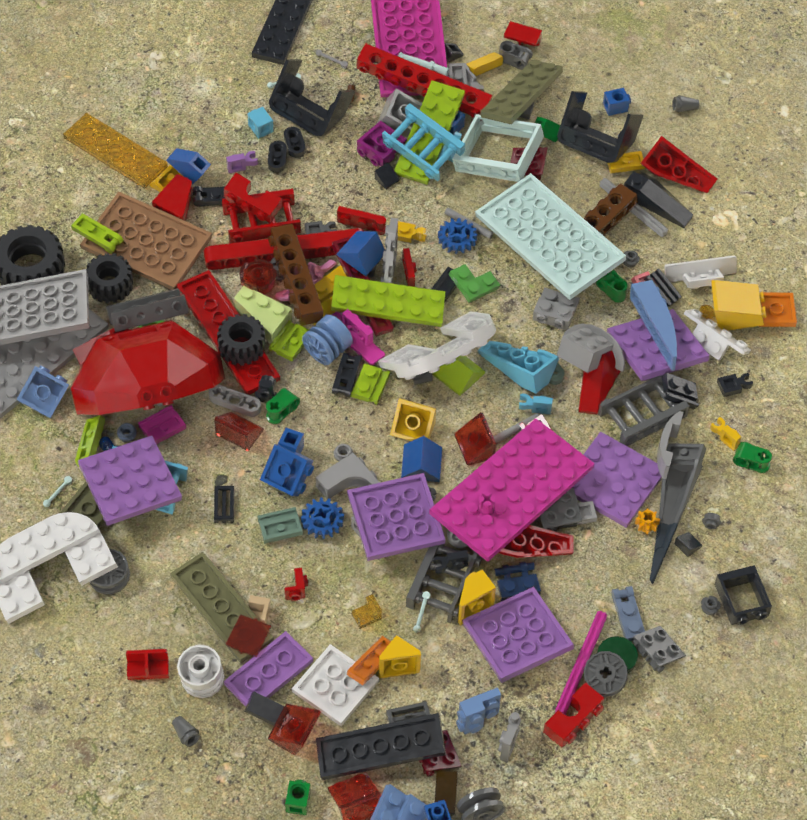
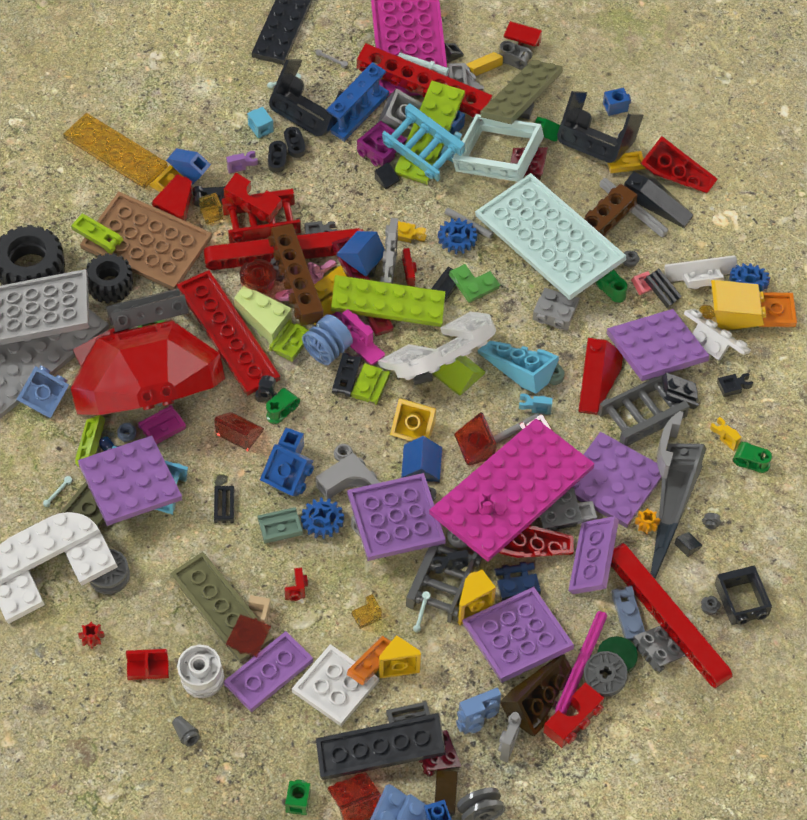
light grey beam [209,385,261,417] -> none
black tyre [217,314,266,366] -> none
black tile [244,692,290,729] -> none
clear red slope [268,704,321,755] -> none
red plate [337,206,386,235] -> none
light grey piece [557,323,625,373] -> none
medium blue slope [630,280,677,371] -> none
dark grey cone [672,95,699,113] -> none
none -> red gear [78,621,105,649]
none -> clear yellow panel [199,193,223,224]
none -> blue fence [326,62,389,142]
none -> dark brown wedge [500,654,572,736]
none -> medium lavender plate [568,516,619,594]
none -> red beam [611,543,733,688]
none -> blue gear [729,263,770,292]

